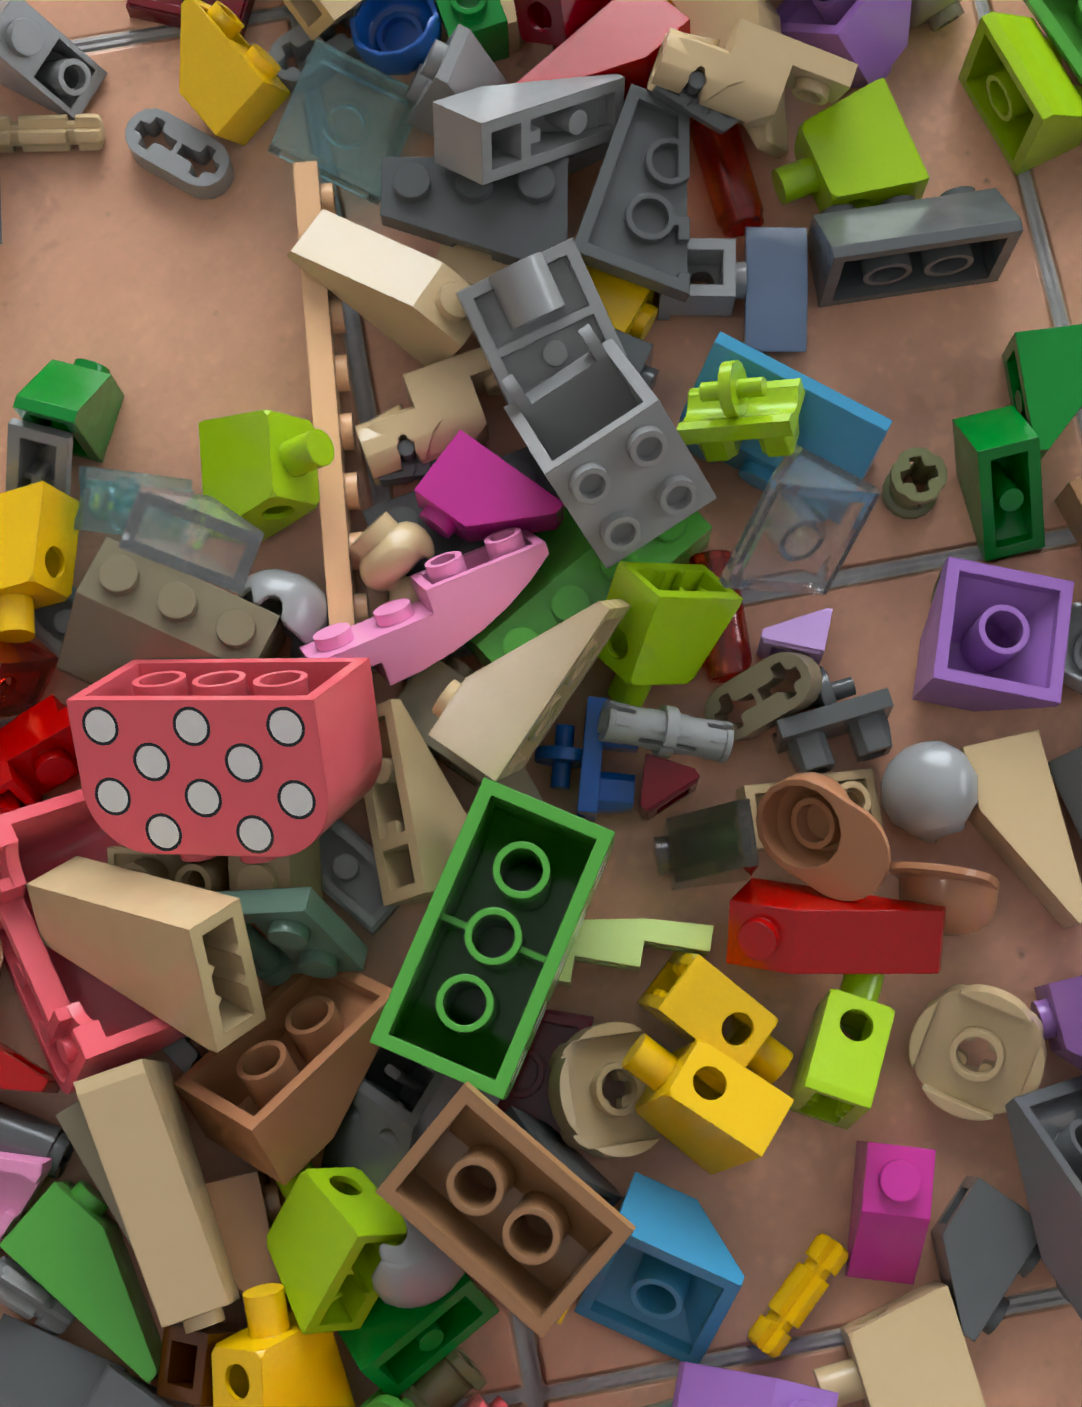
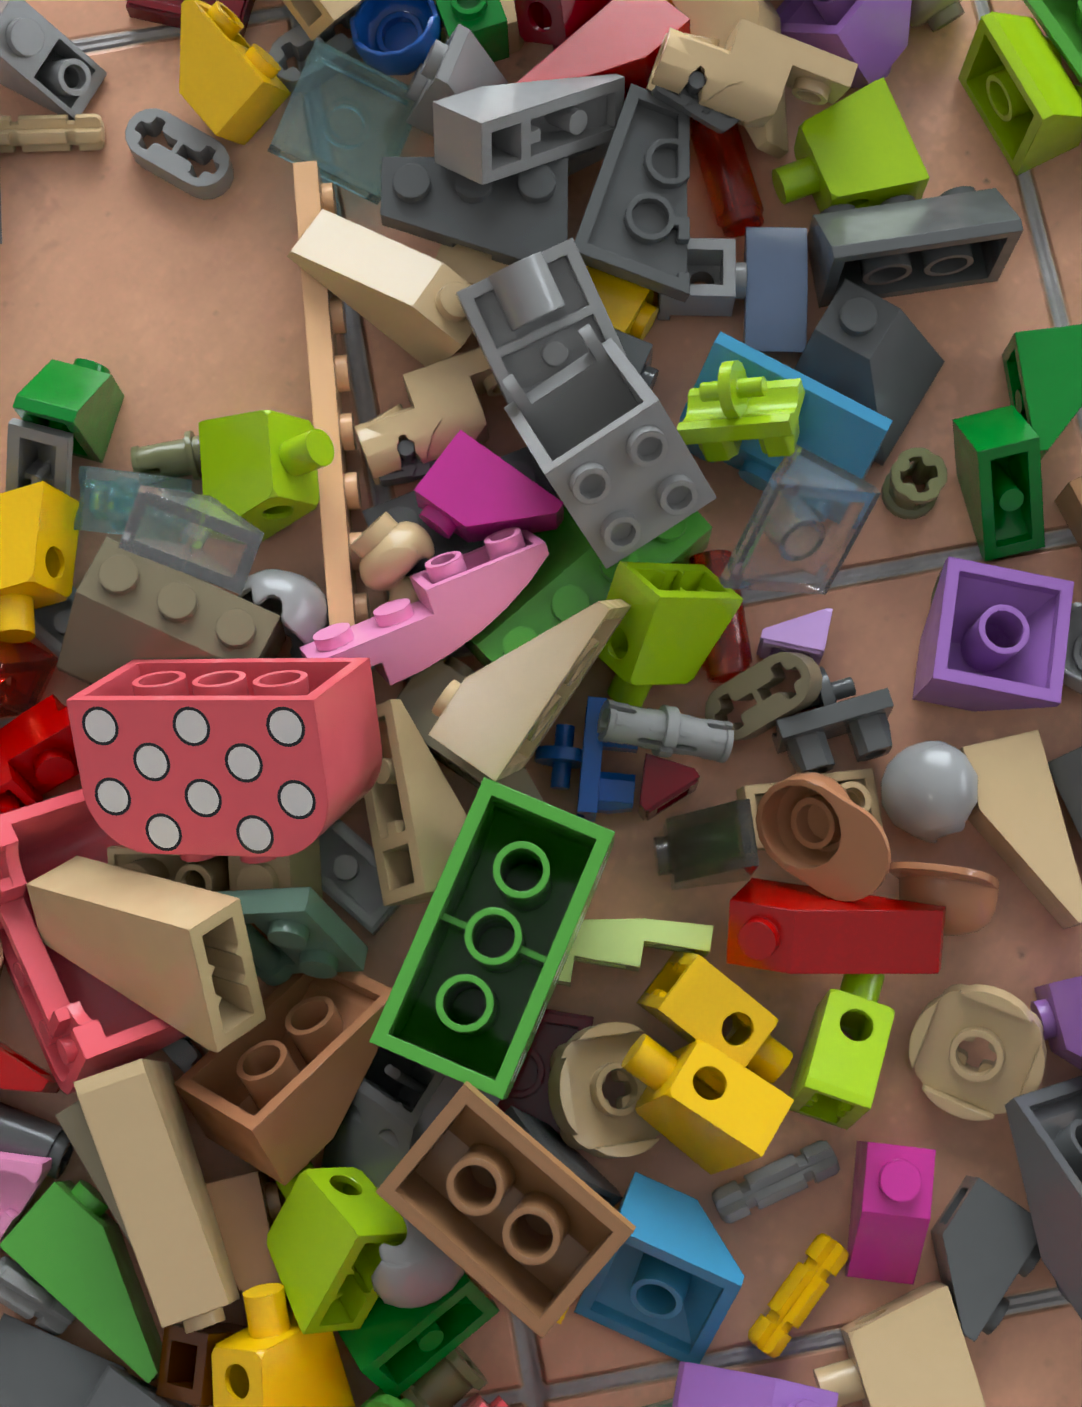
none -> olive pin [131,431,202,486]
none -> light grey axle [712,1141,840,1223]
none -> dark grey slope [794,278,945,466]

